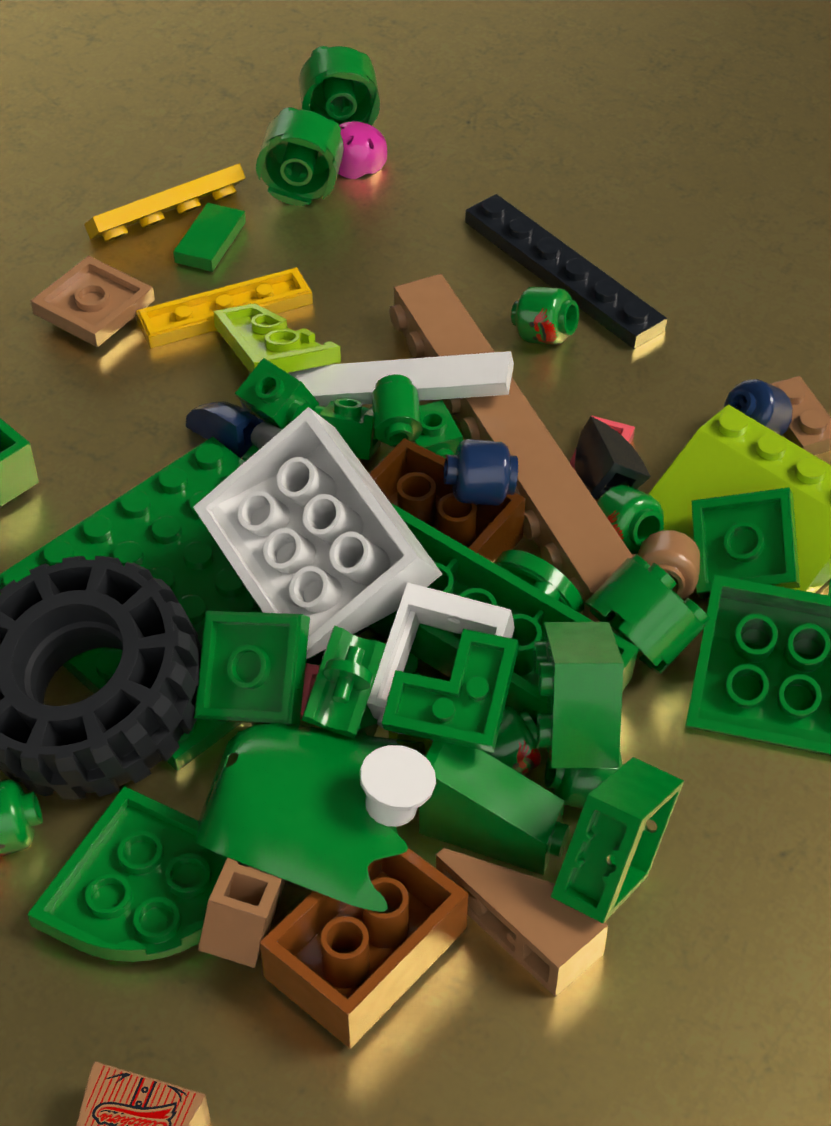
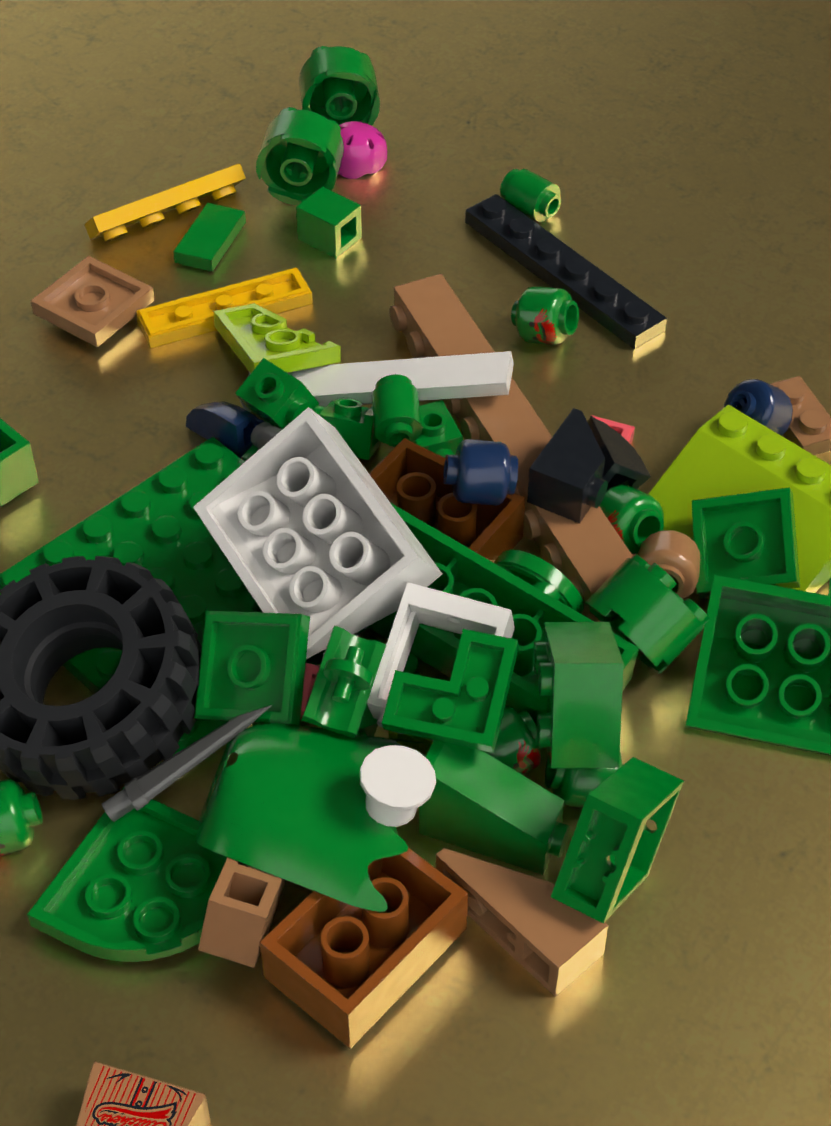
none -> dark grey bar [102,705,272,822]
none -> green brick [296,186,362,259]
none -> green brick [500,169,561,222]
none -> black slope [527,408,608,523]

